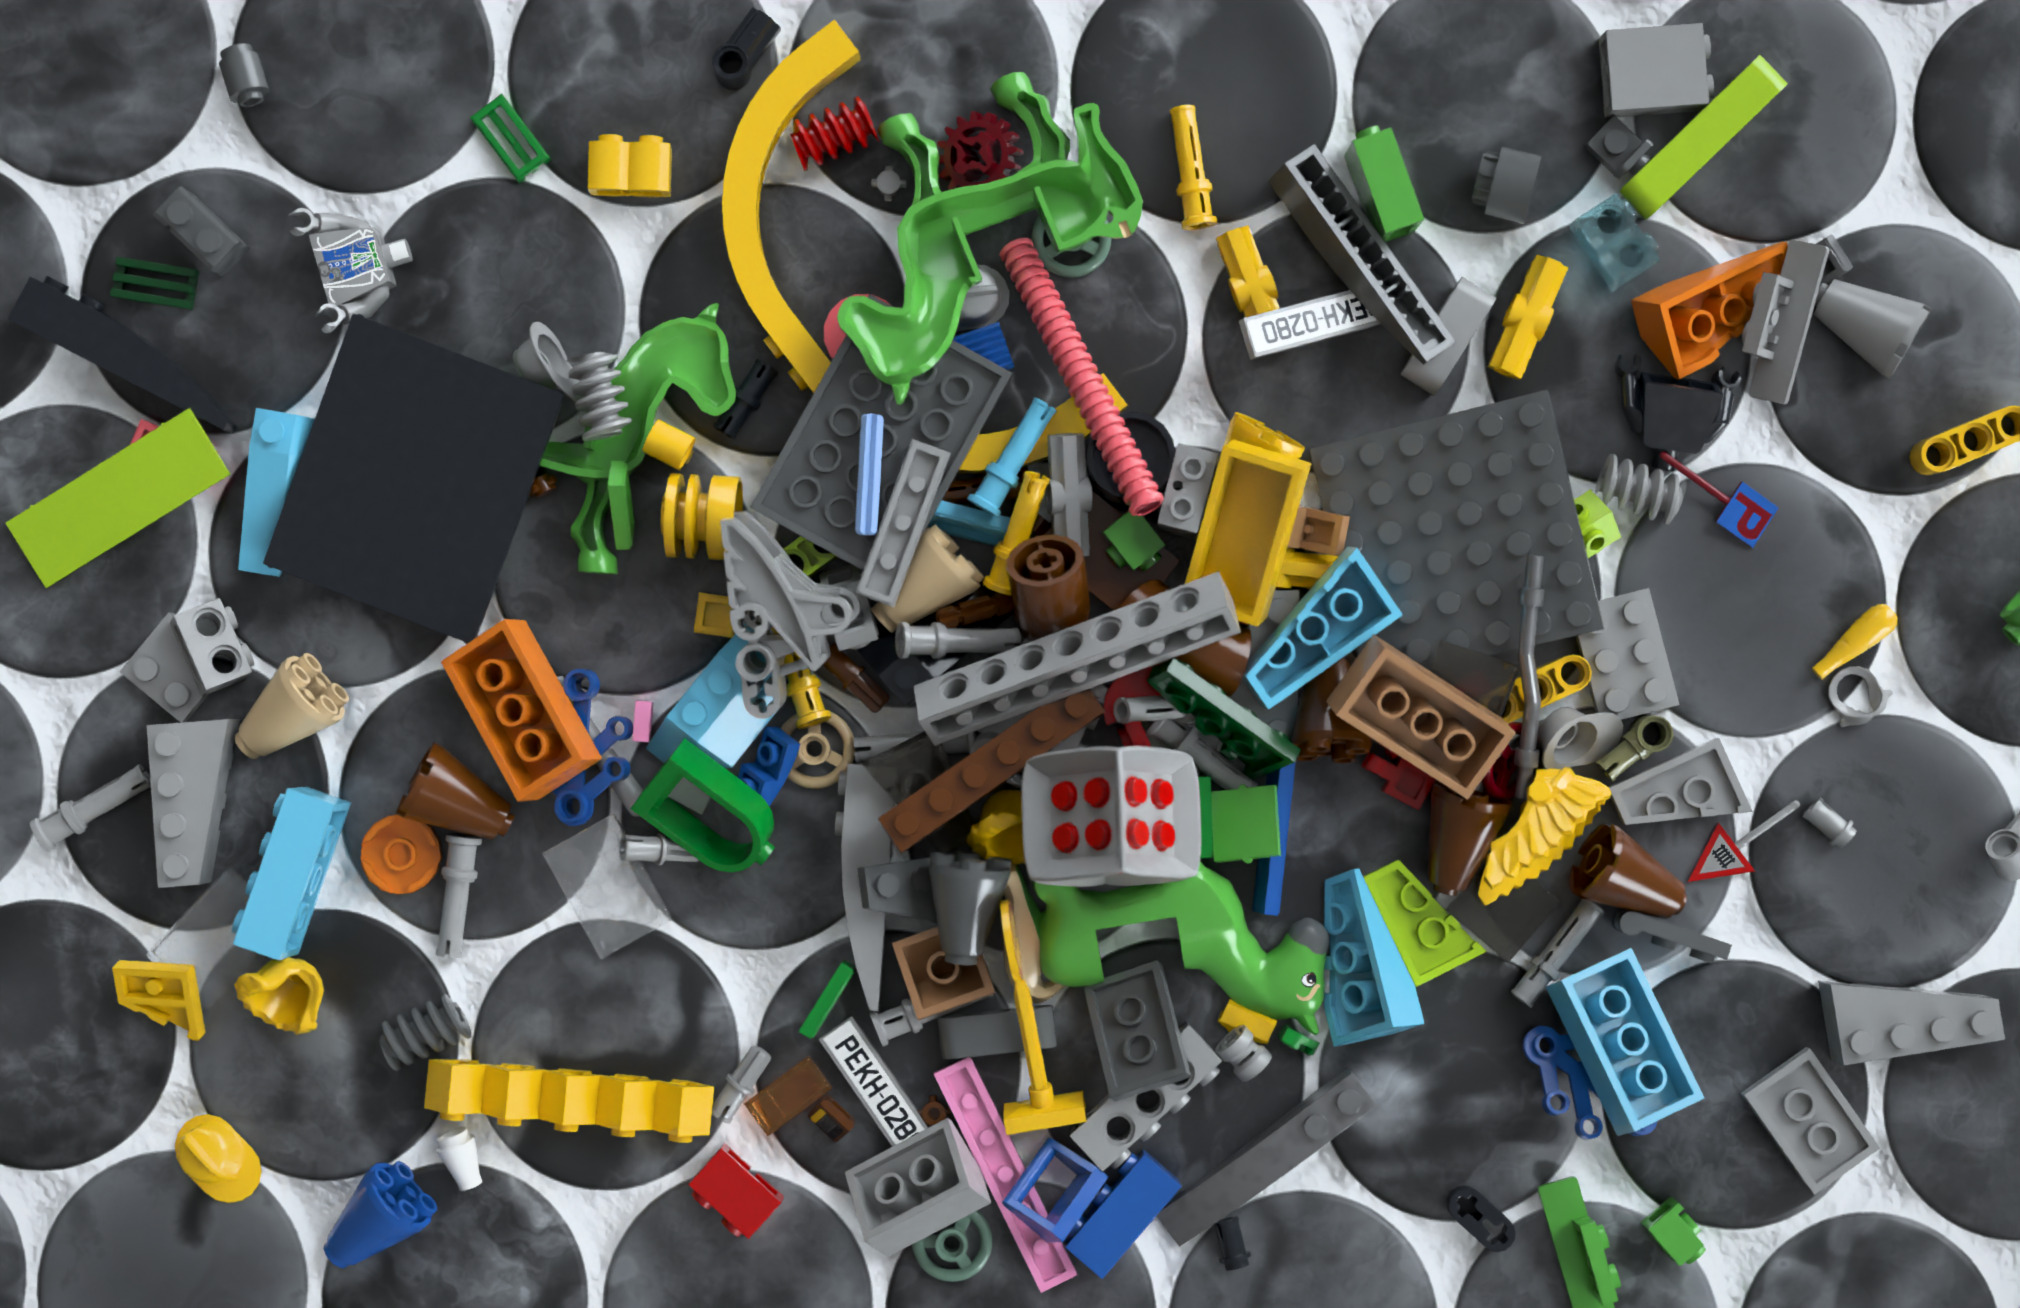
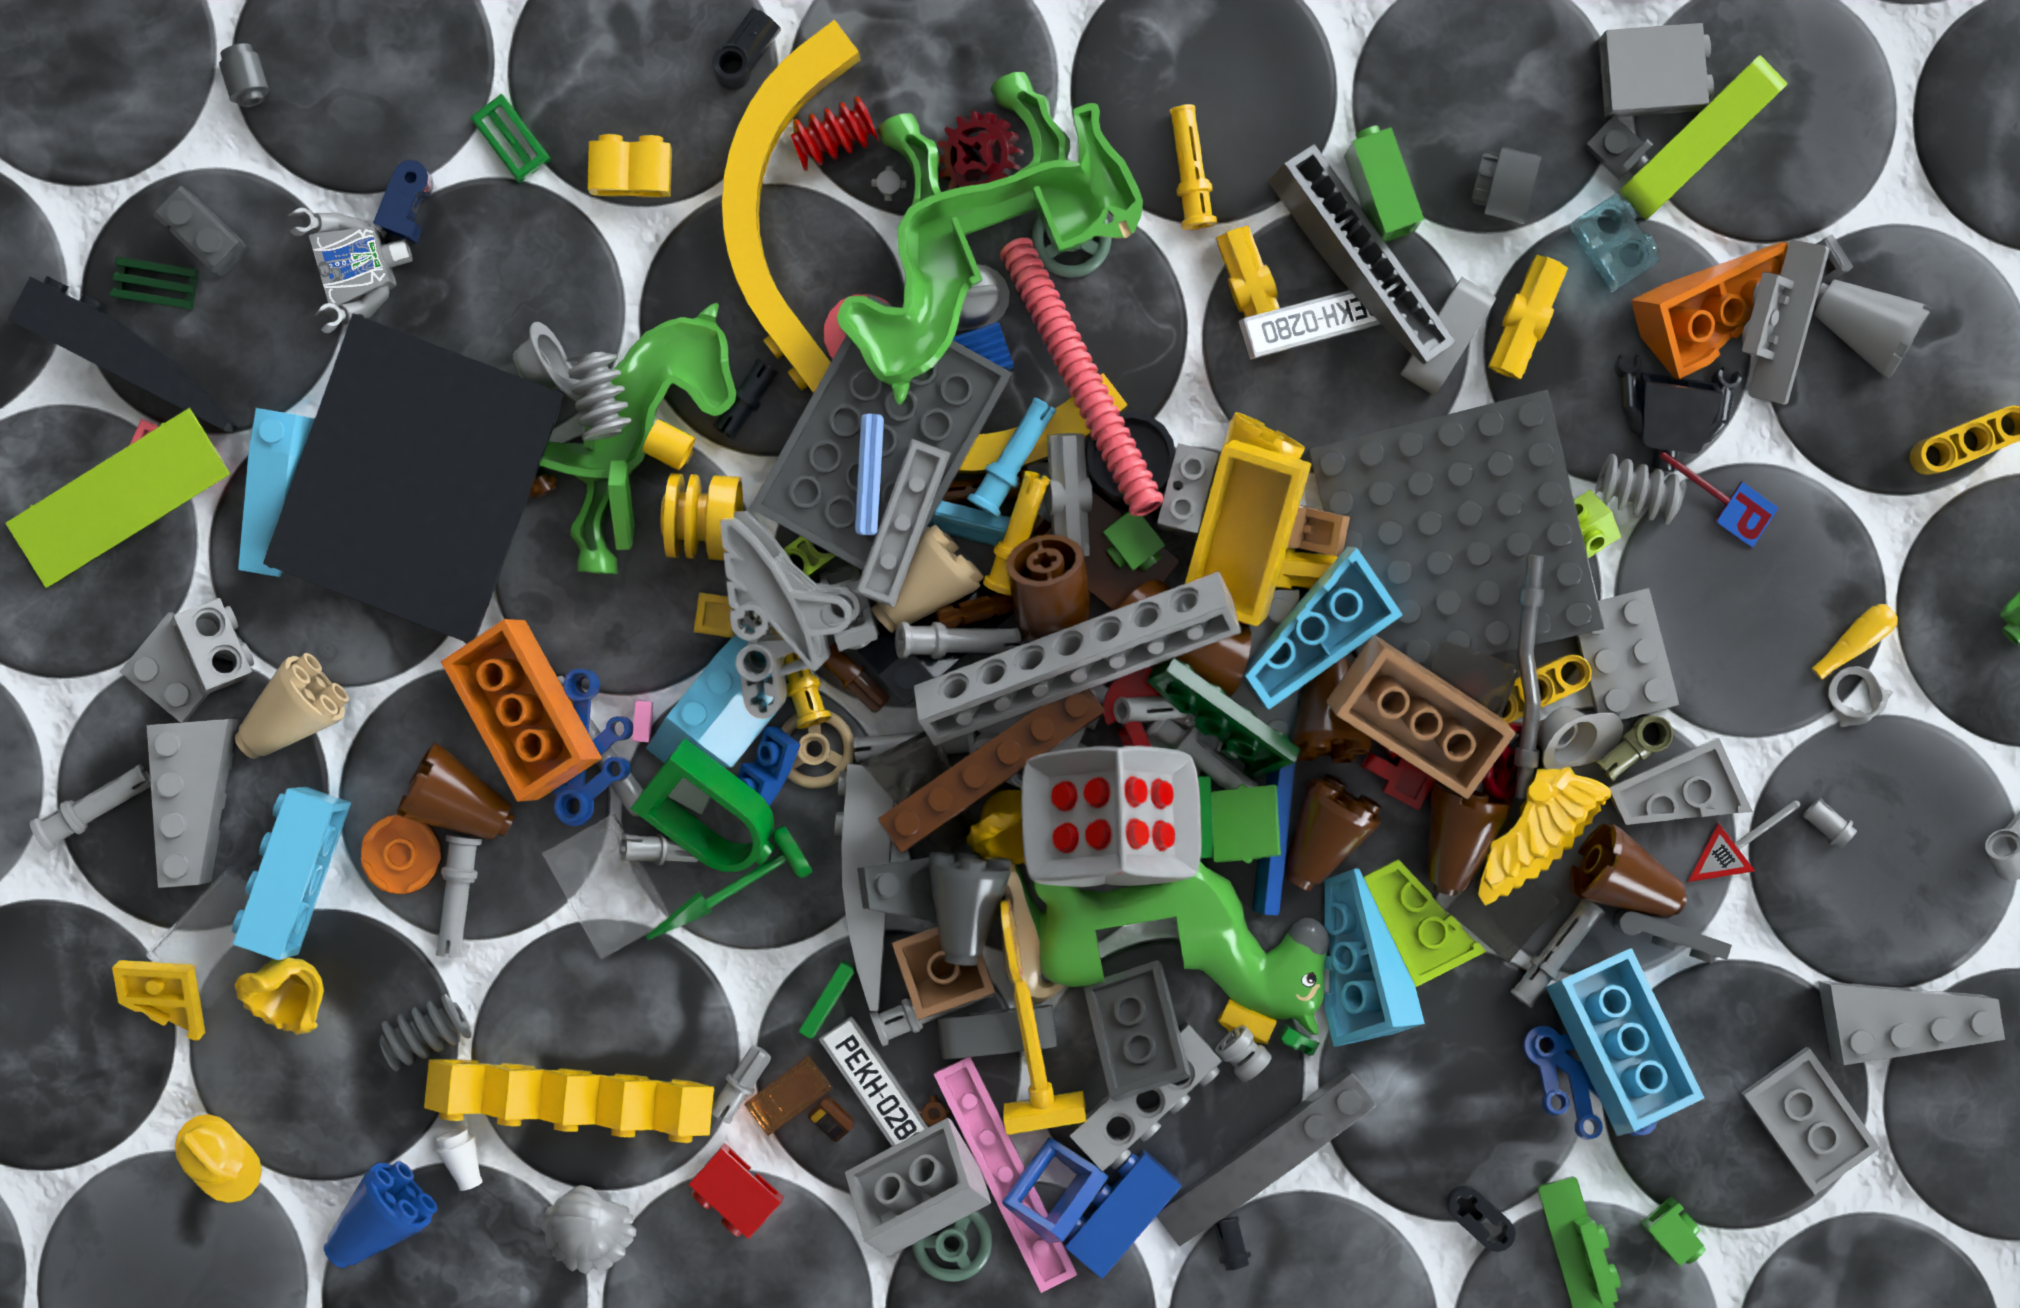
none -> dark blue leg [373,160,434,244]
none -> light grey hair [541,1185,637,1274]
none -> green piece [646,825,813,940]
none -> reddish brown cone [1284,774,1382,891]

